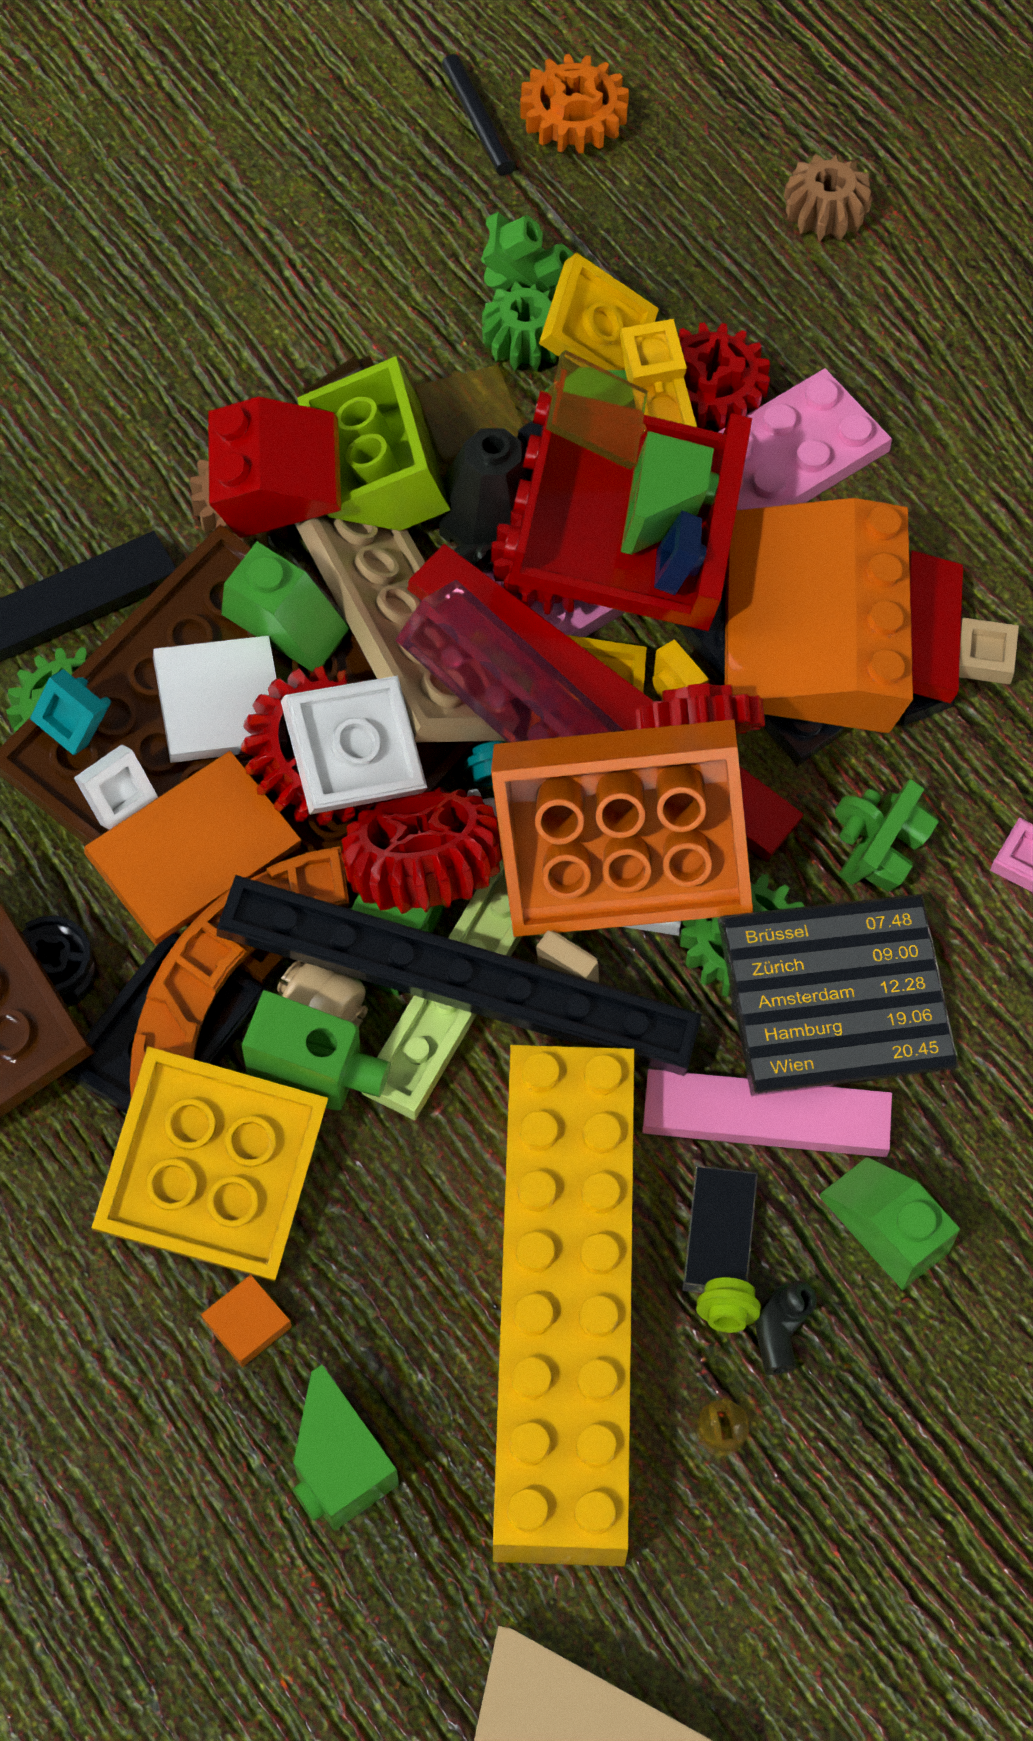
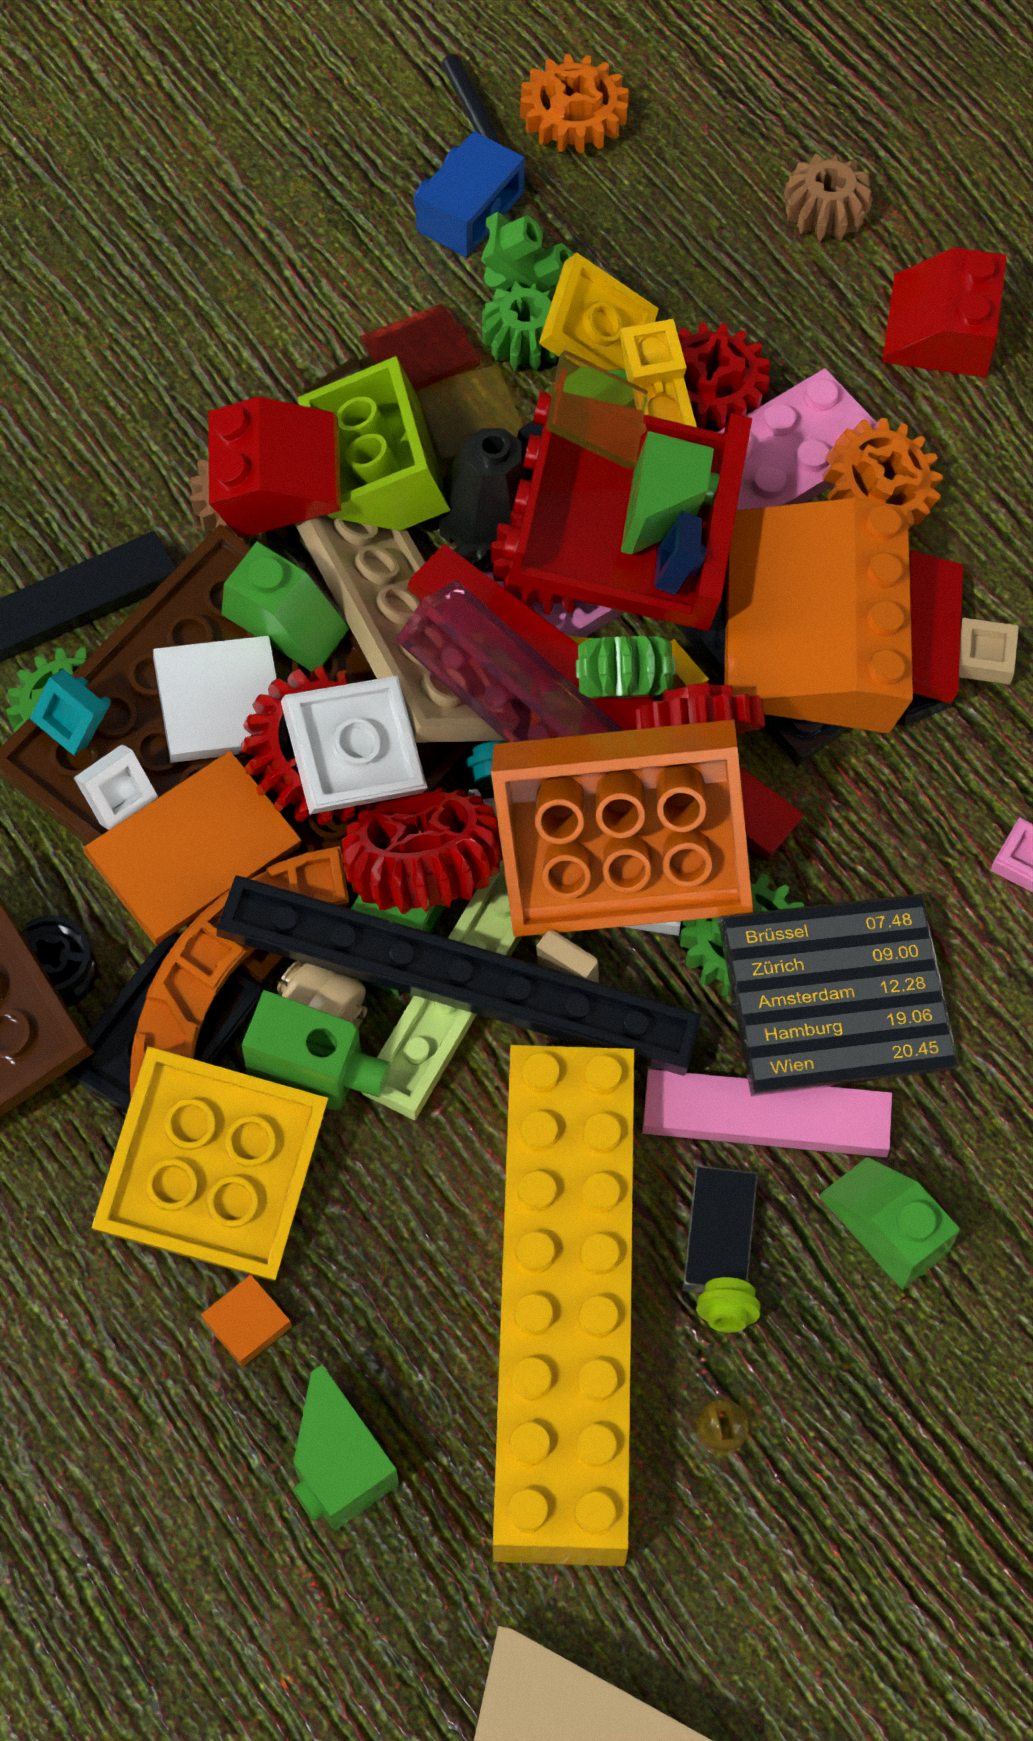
pearl dark grey arm [755,1281,817,1375] -> none
bright green hips [835,779,939,892] -> none
none -> clear red piece [359,304,480,391]
none -> blue brick [413,131,525,258]
none -> bright green gear [576,636,676,699]
none -> orange gear [822,418,943,529]
none -> red slope [882,247,1007,378]

